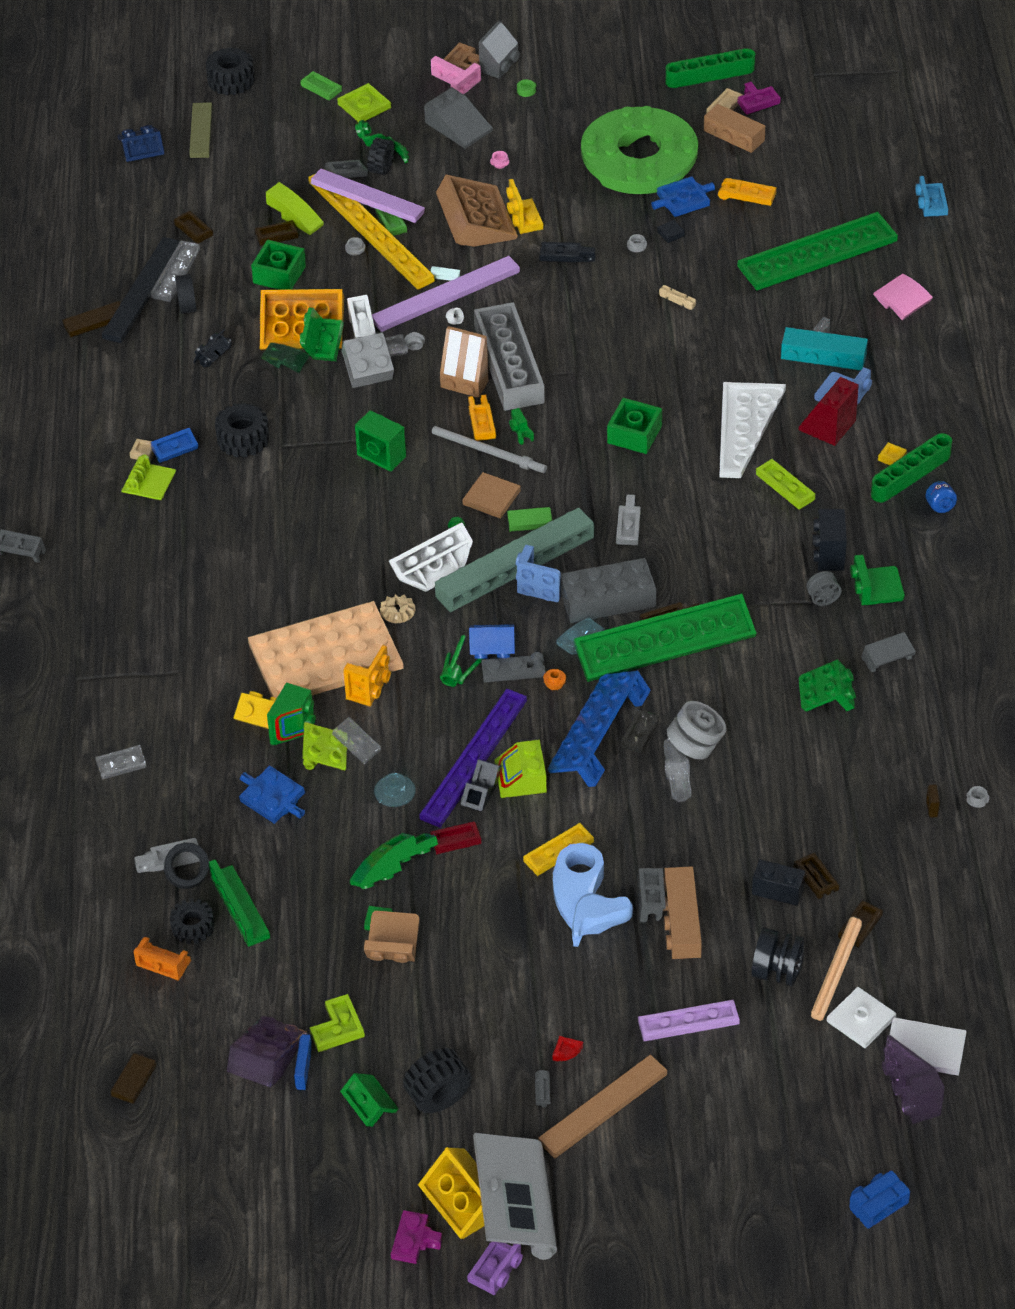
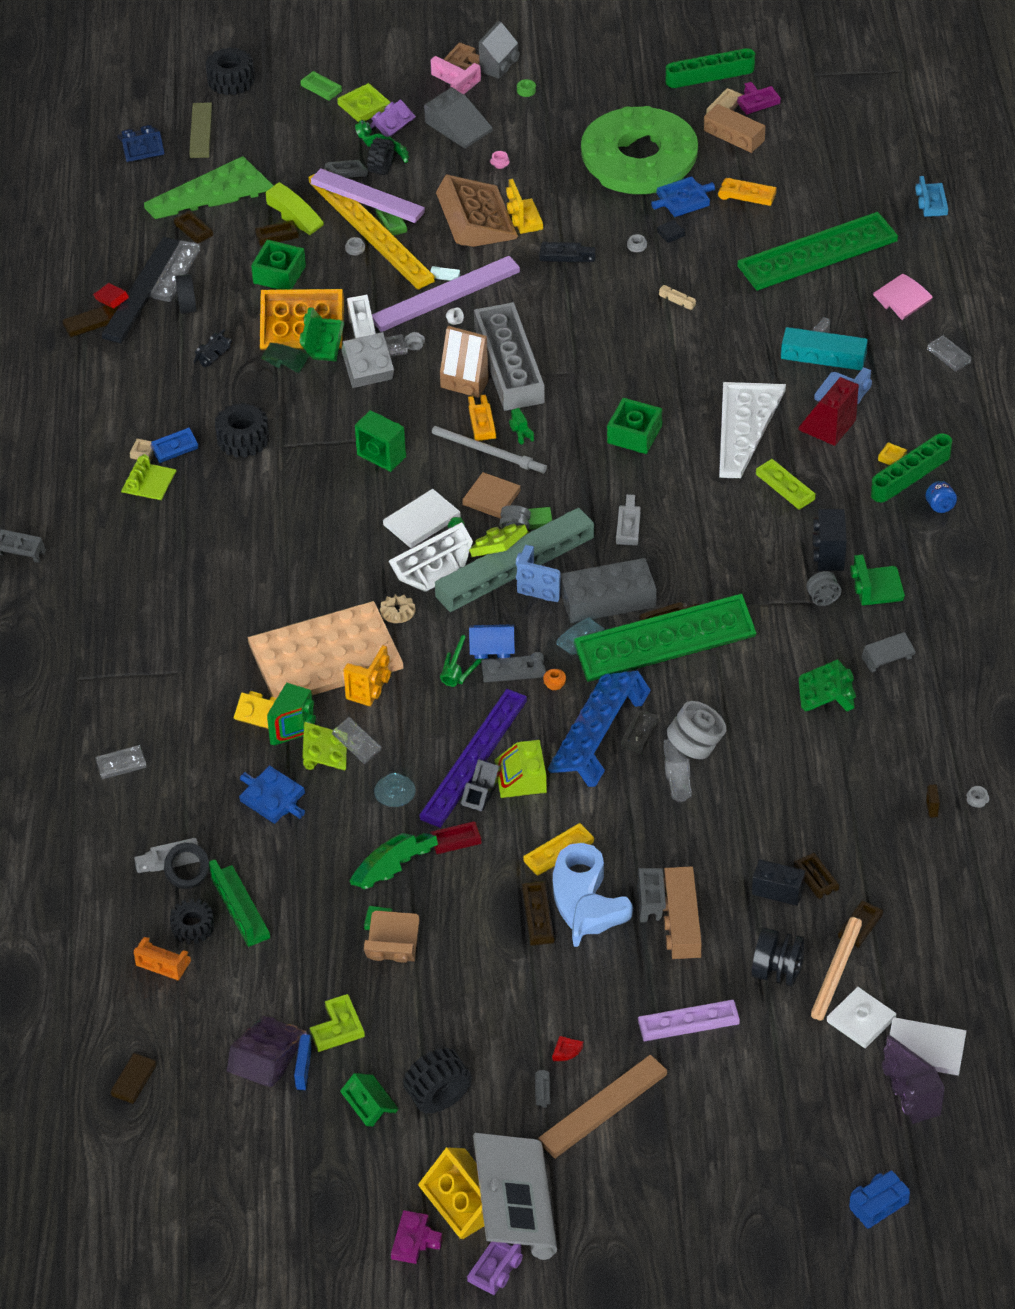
none -> red tile [93,283,129,308]
none -> bright green wing [144,156,274,219]
none -> medium lavender bracket [370,99,416,137]
none -> white tile [383,489,461,548]
none -> lime plate [469,524,528,557]
none -> dark grey wheel [499,505,531,531]
none -> dark brown tile [522,881,554,946]
none -> clear plate [928,335,971,372]

